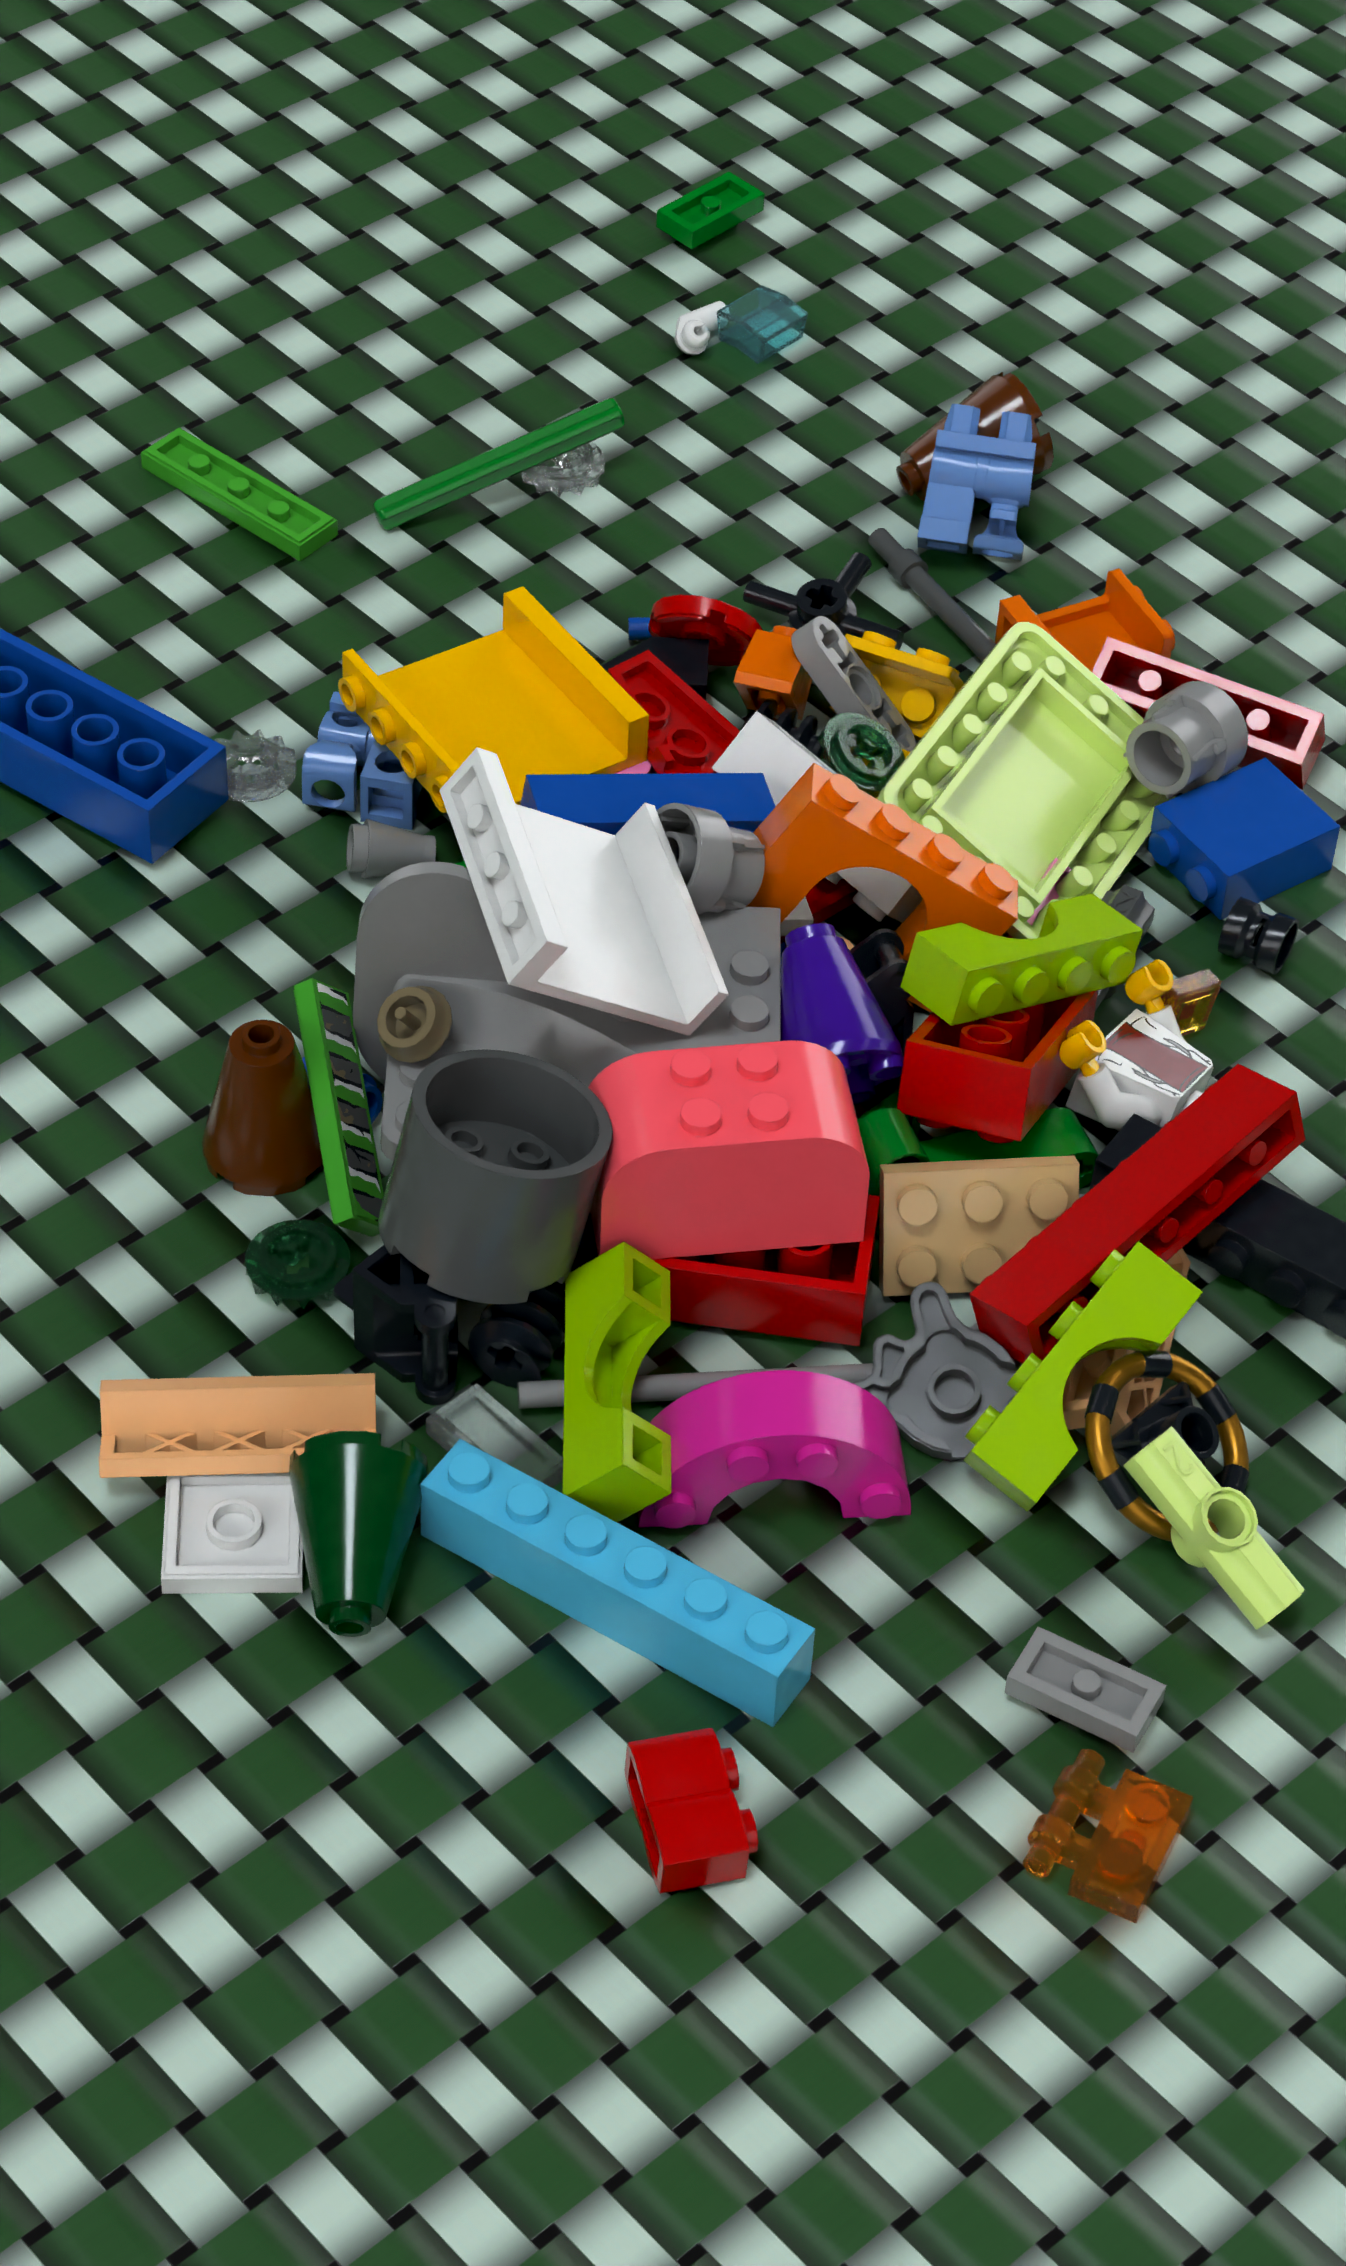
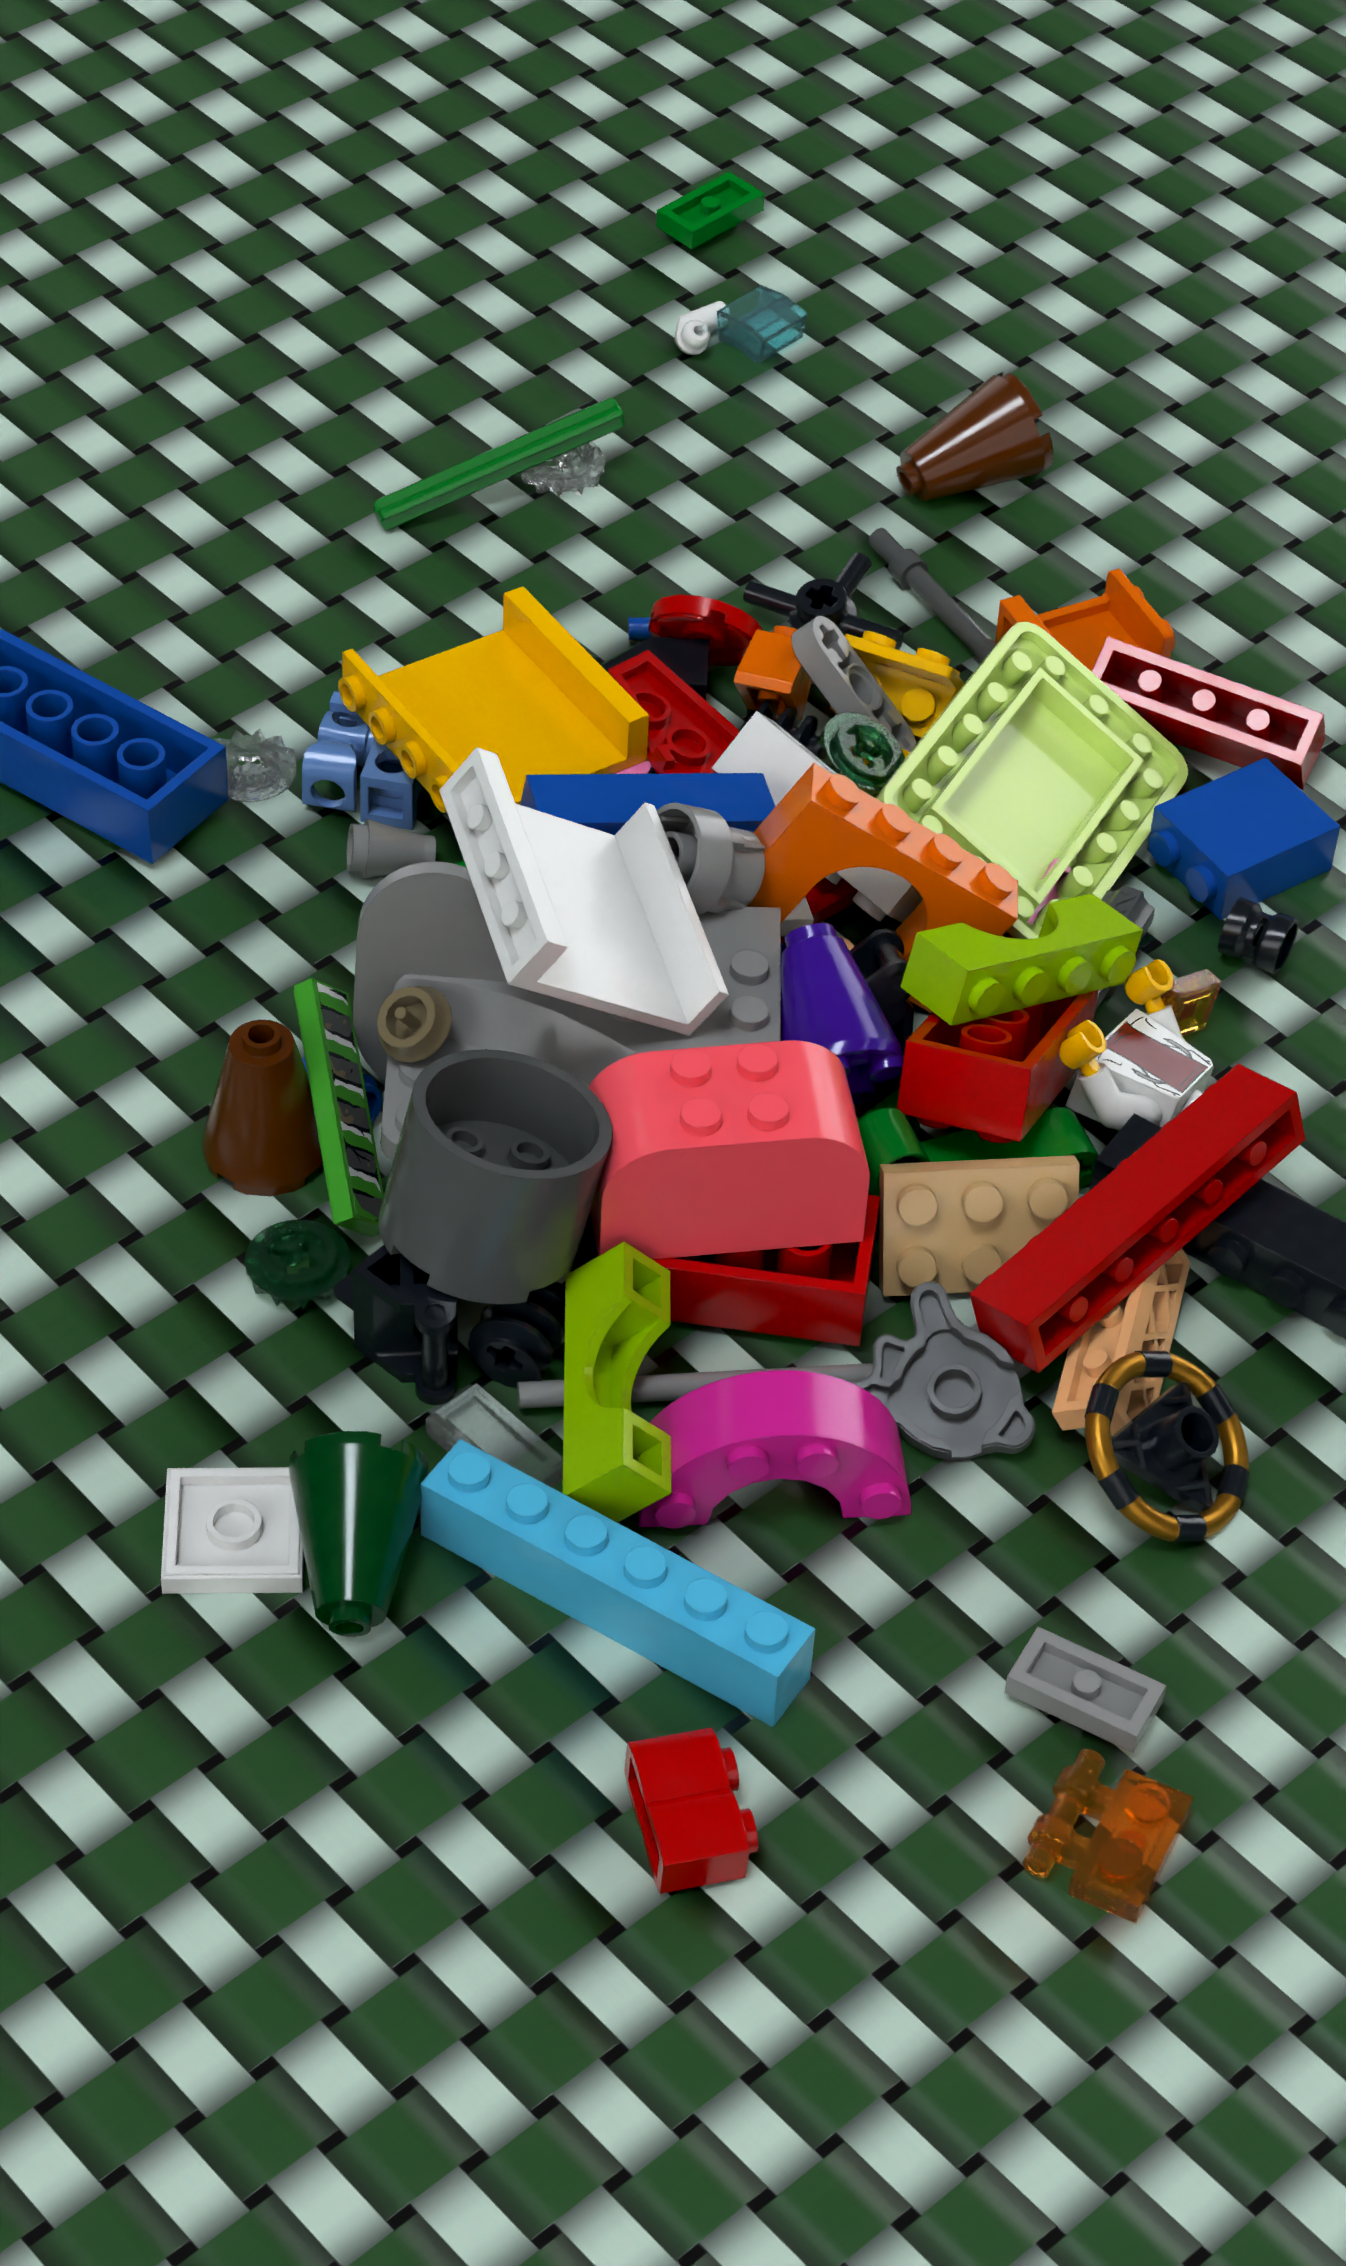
light nougat fence [99,1373,376,1478] -> none
bright green tile [141,428,338,561] -> none
medium blue hips [917,404,1036,560] -> none
lime arch [963,1241,1203,1512] -> none
light grey piece [1123,681,1248,799] -> none
yellowish green piece [1123,1426,1305,1630] -> none

